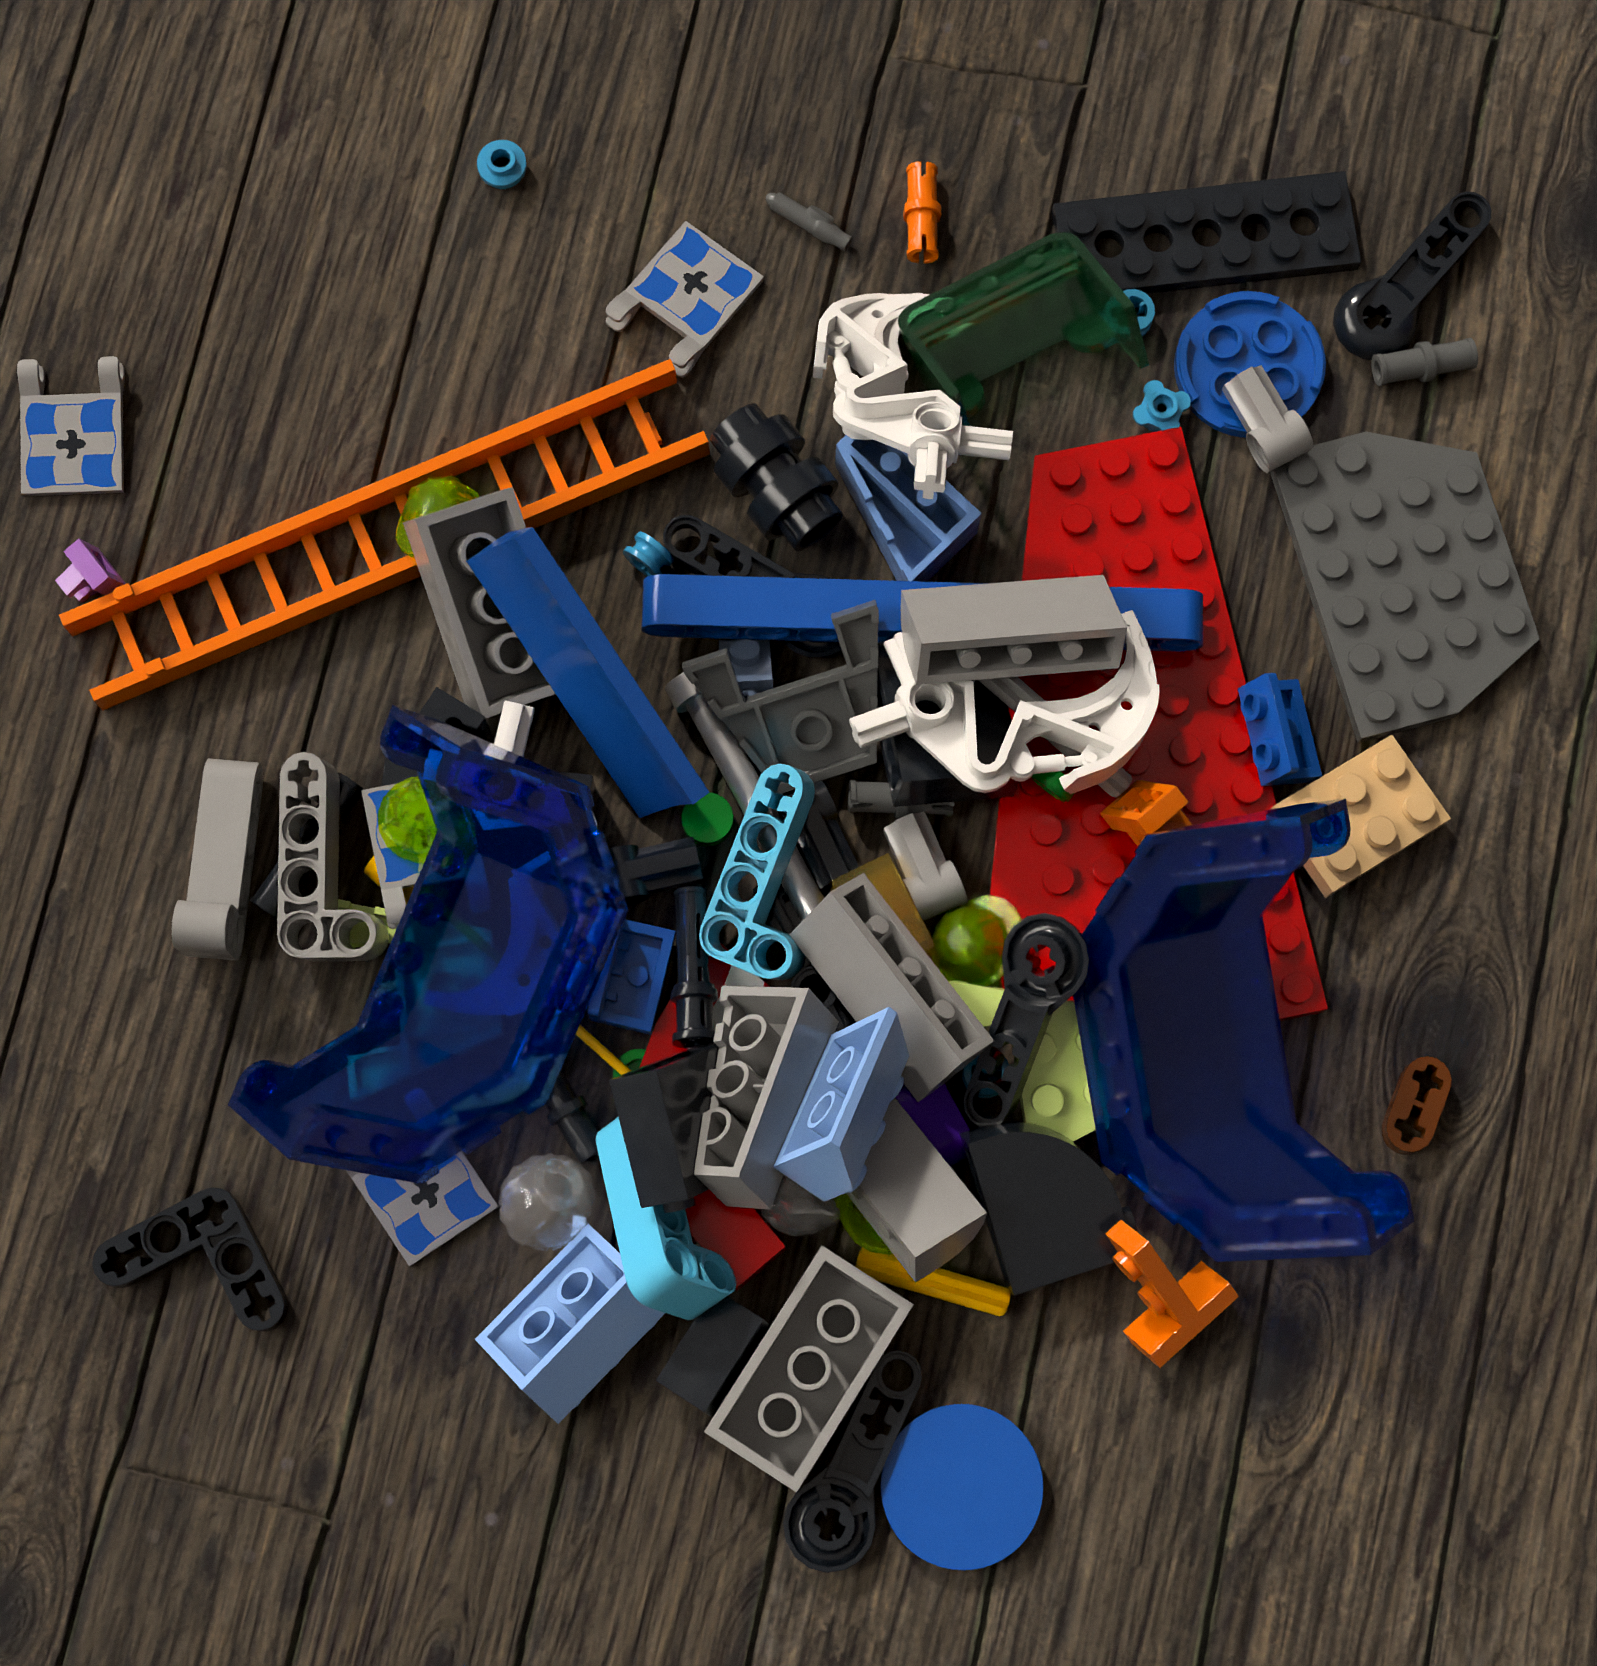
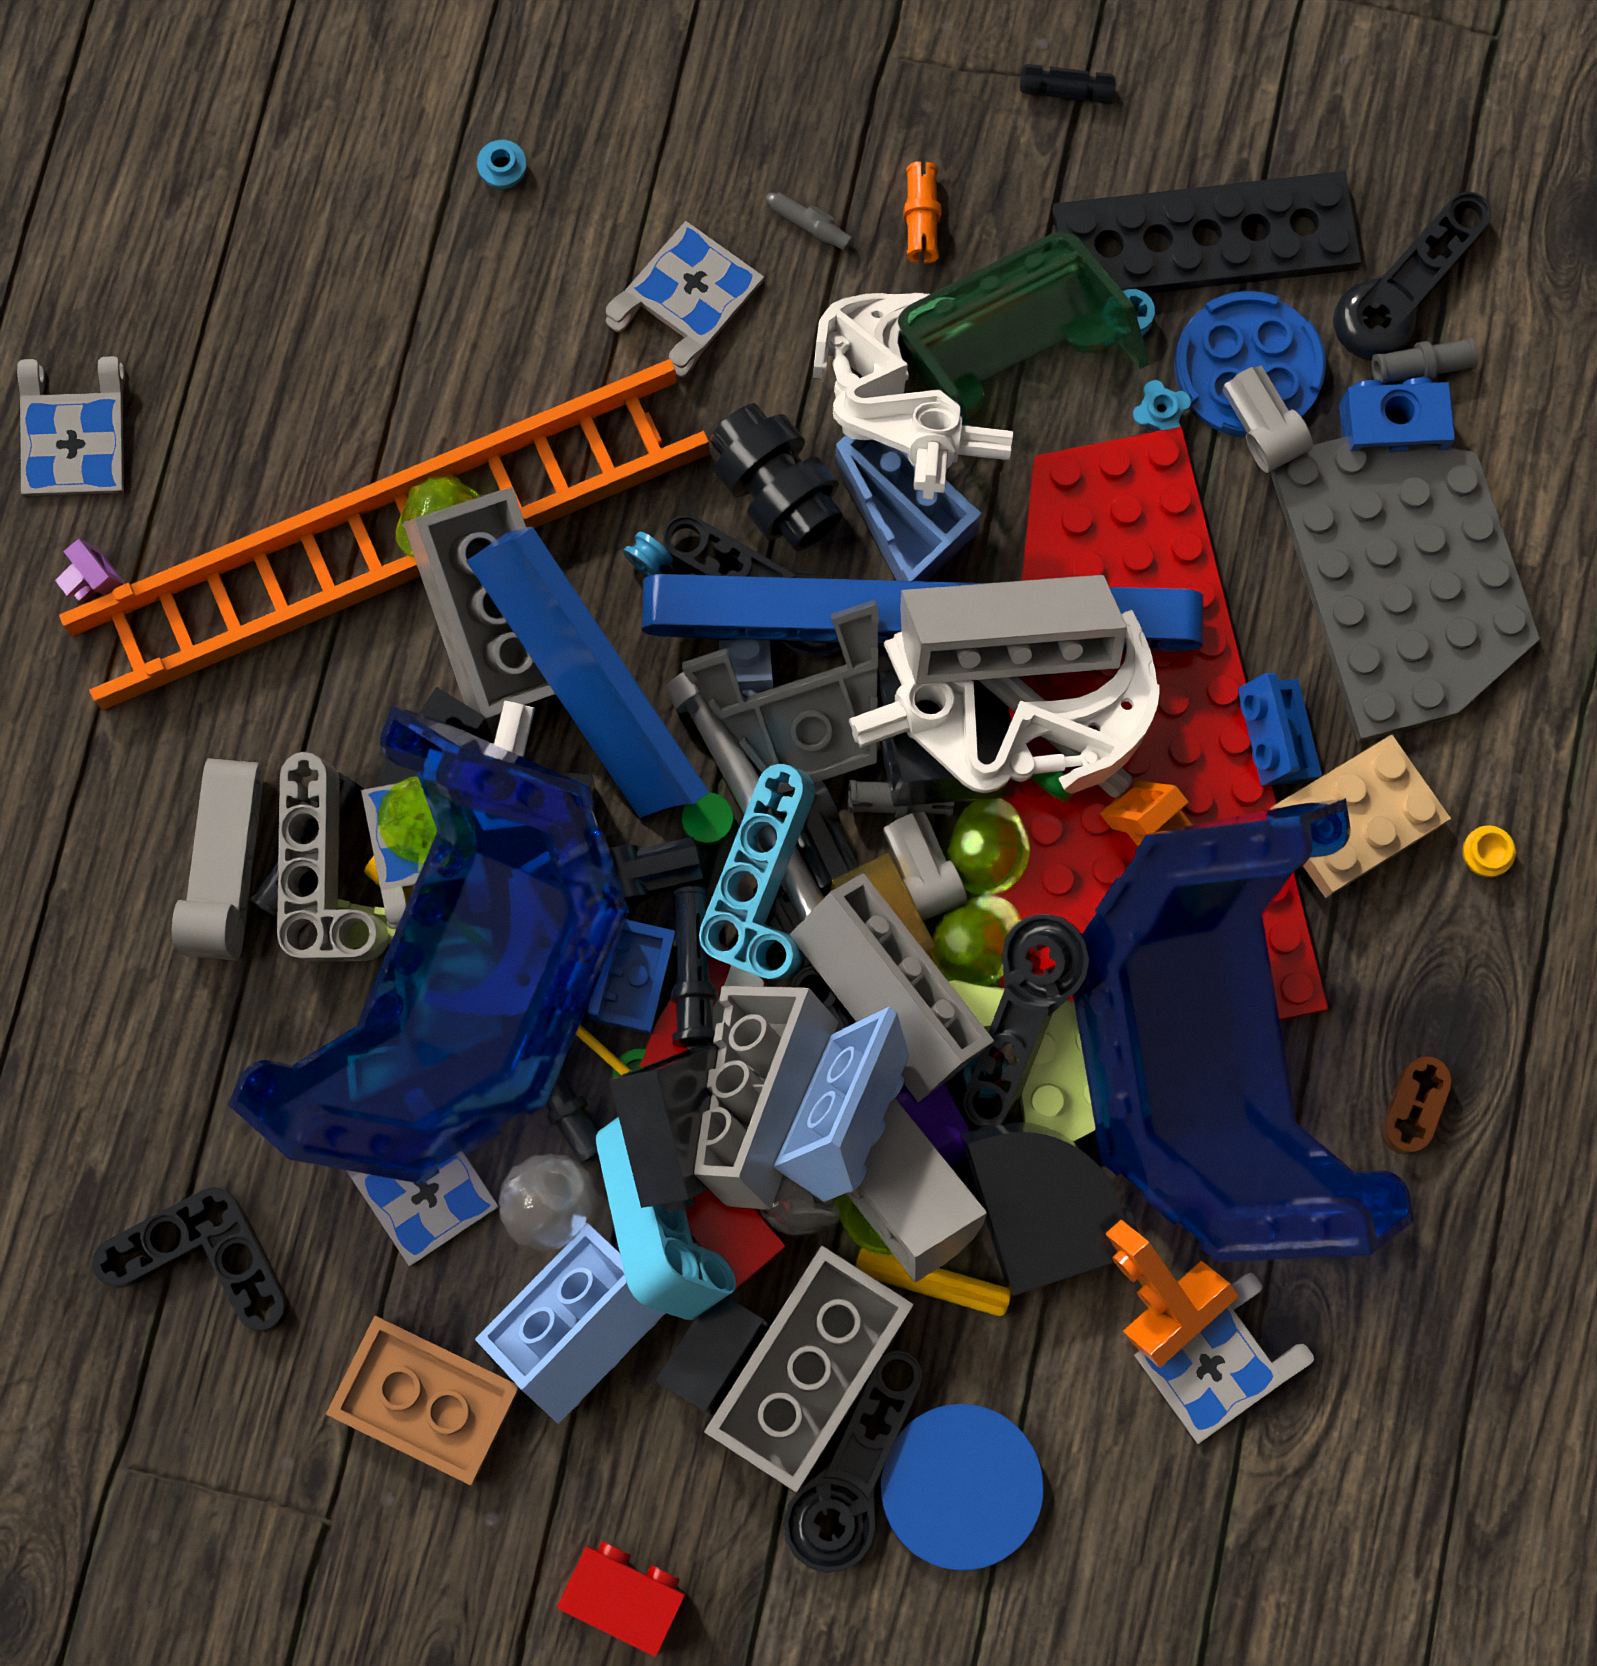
none -> medium nougat plate [326,1316,520,1486]
none -> red brick [557,1541,686,1657]
none -> clear neon green piece [946,798,1030,896]
none -> black axle [1019,64,1116,103]
none -> light grey flag [1134,1273,1314,1444]
none -> blue brick [1339,377,1455,453]
none -> yellow plate [1463,826,1516,878]

